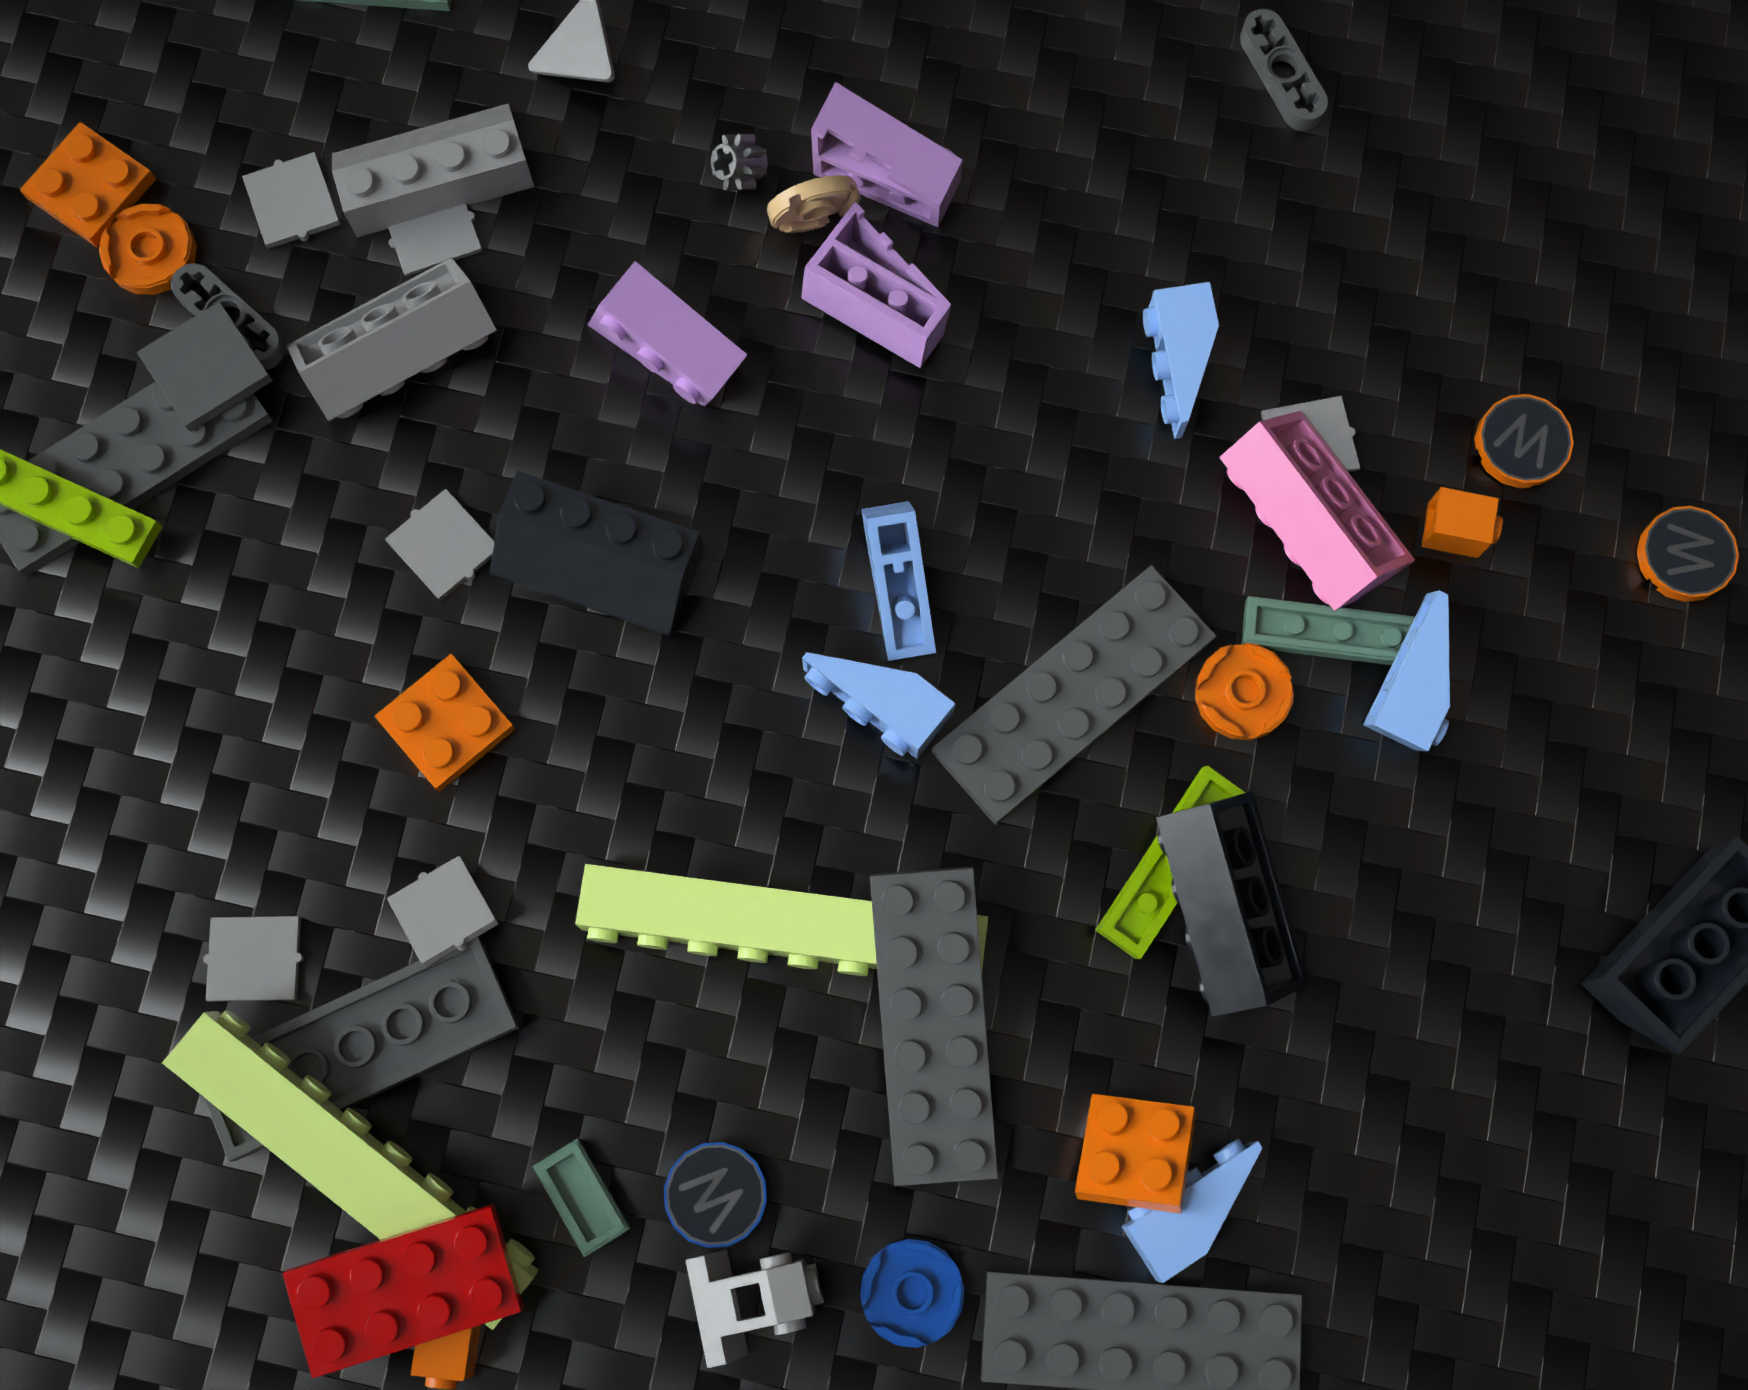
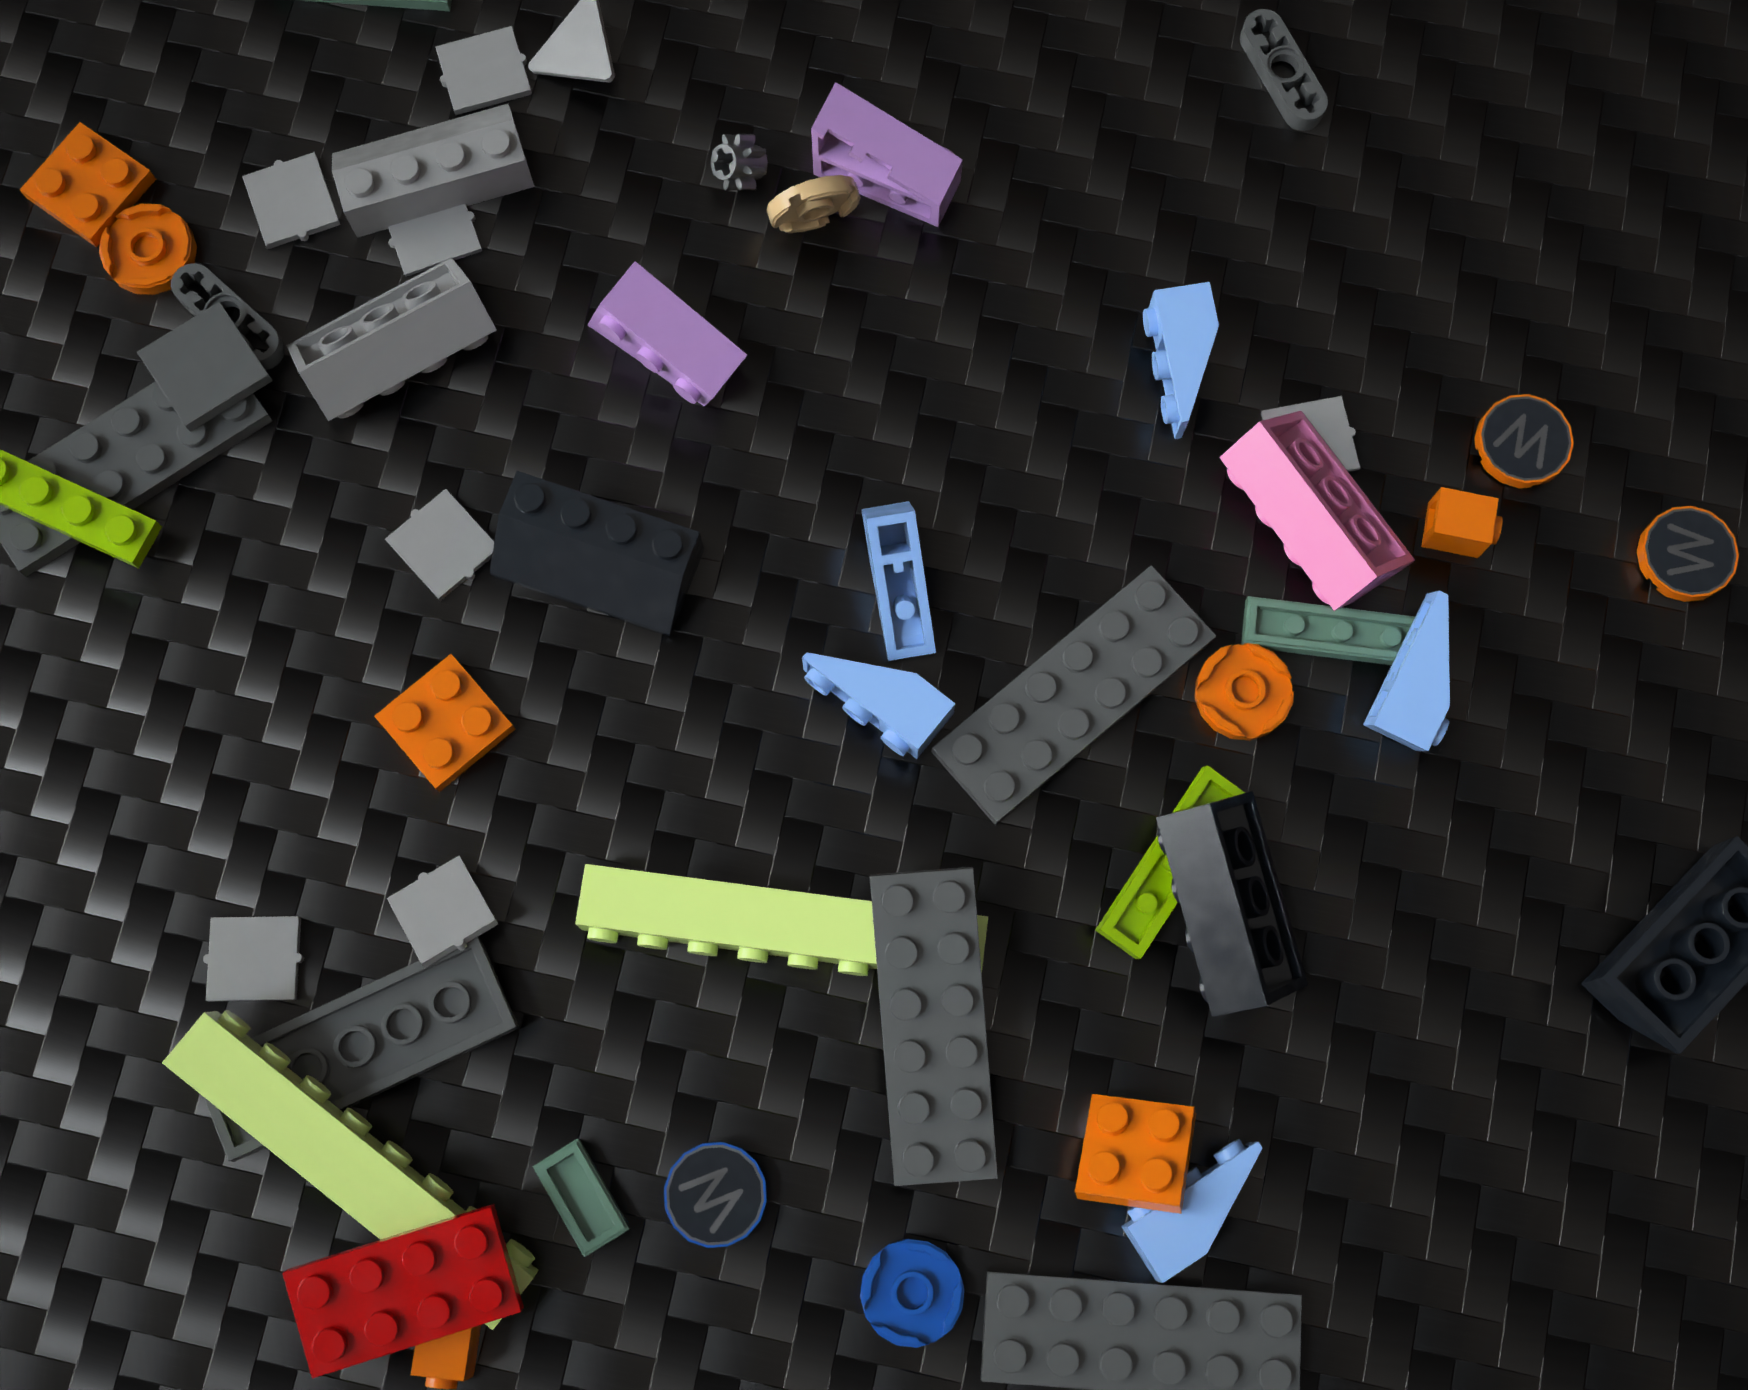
light grey tile [686,1250,824,1368] -> none
lavender wedge [801,202,951,368] -> none
none -> light grey piece [436,26,532,115]

